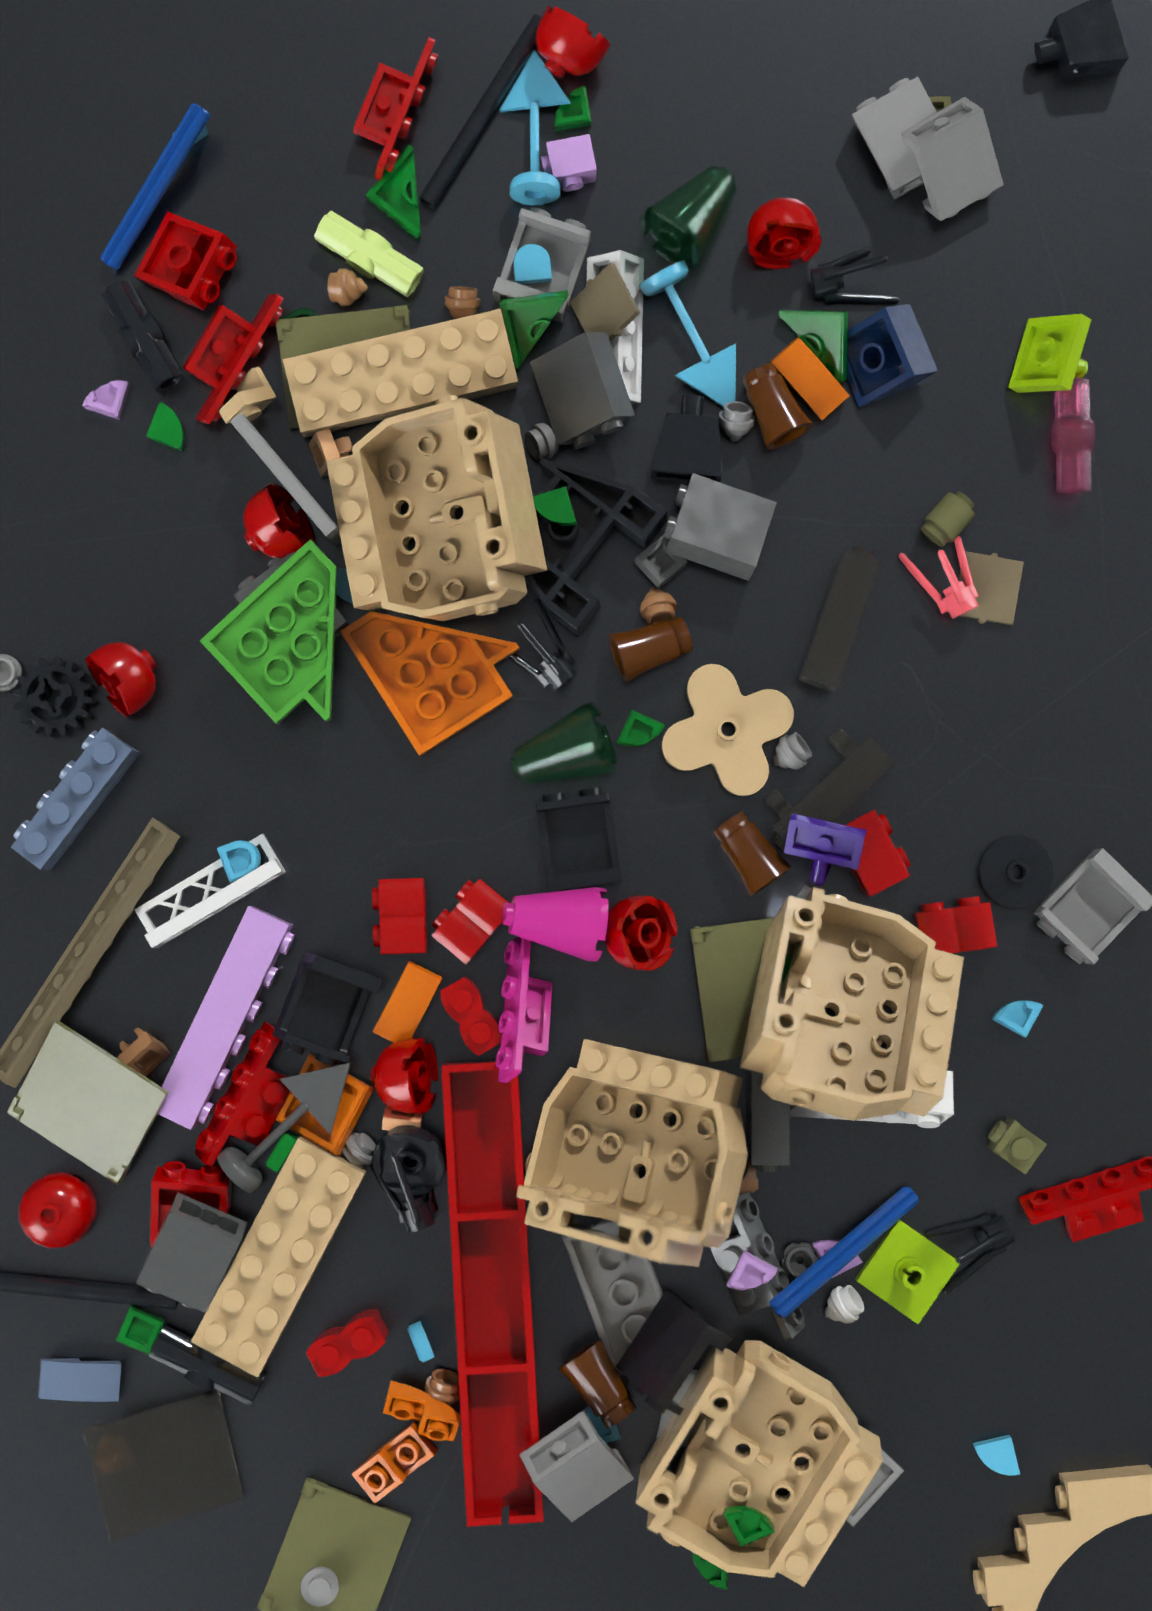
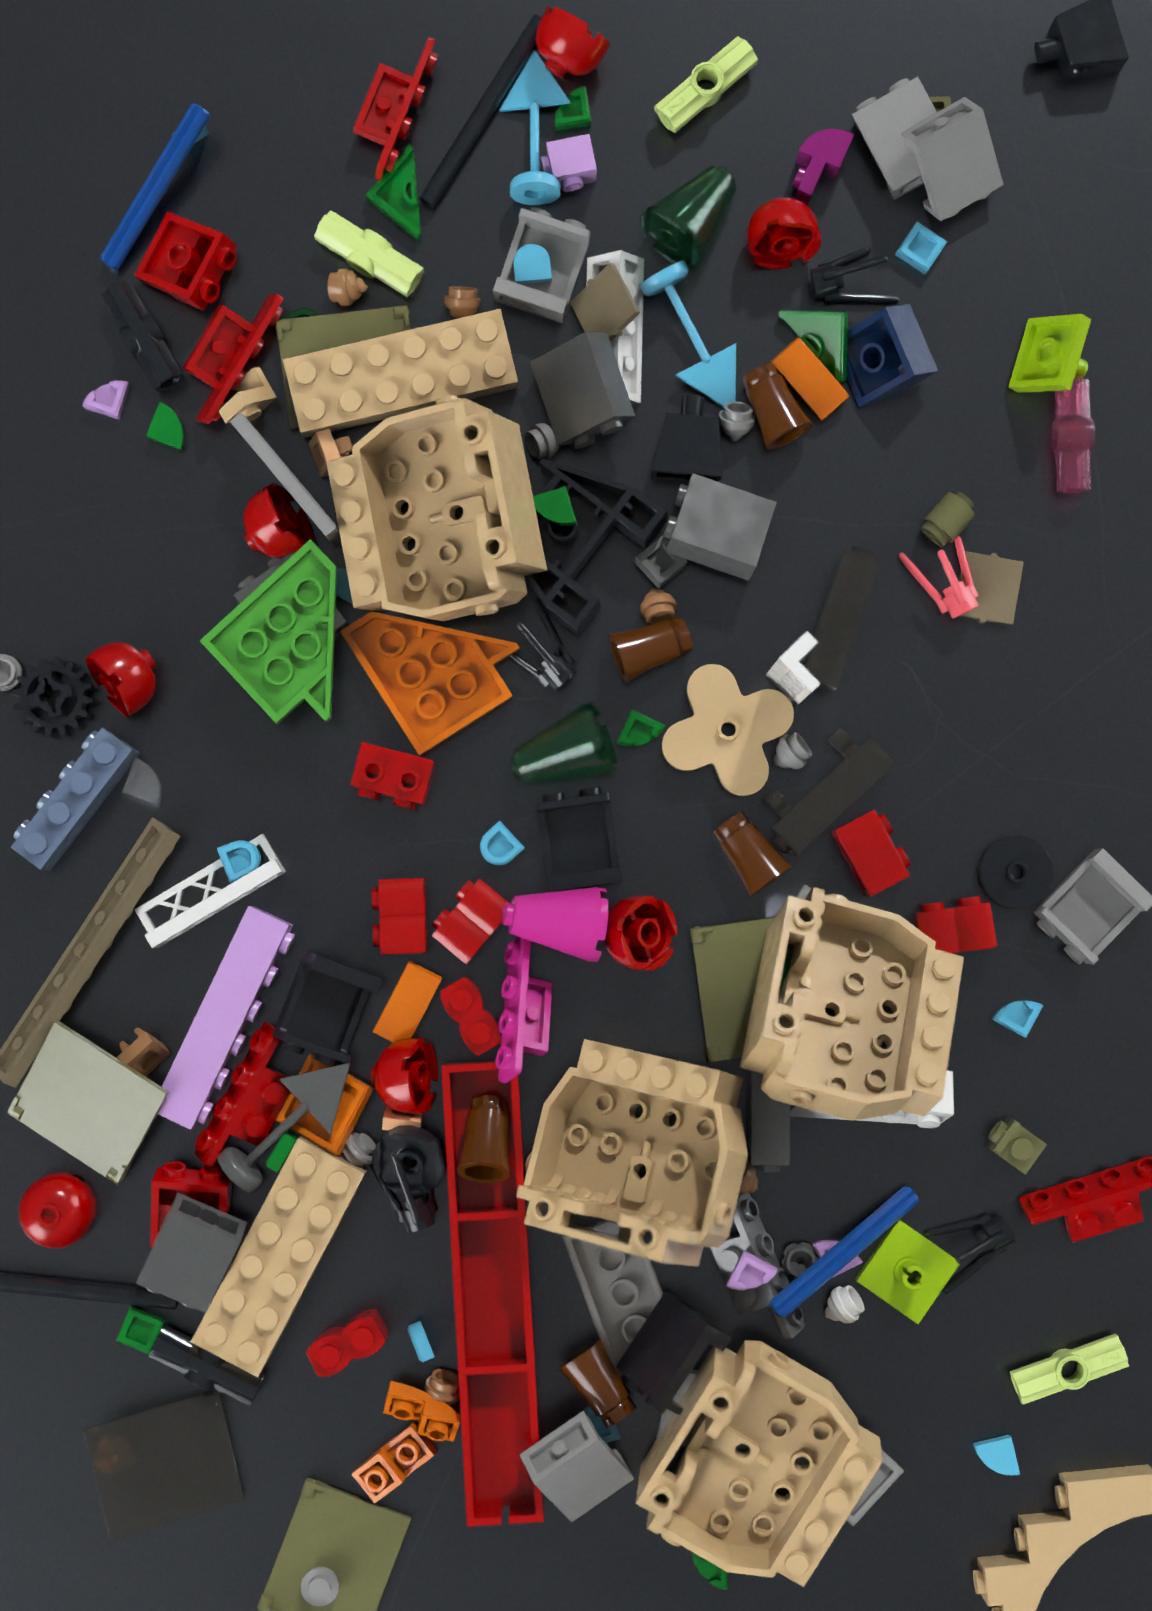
sand blue slope [38,1358,121,1402] -> none
green tile [499,290,569,369] -> none
green tile [724,1506,775,1548] -> none
dark purple plate [784,814,867,886] -> none
none -> clear tile [122,757,161,805]
none -> red brick [350,742,436,810]
none -> reddish brown plant [457,1095,510,1183]
none -> medium azure tile [480,821,525,865]
none -> yellowish green piece [654,36,758,133]
none -> white fence [765,631,820,707]
none -> magenta brick [792,129,854,206]
none -> medium azure tile [895,222,947,275]
none -> yellowish green piece [1010,1334,1129,1405]

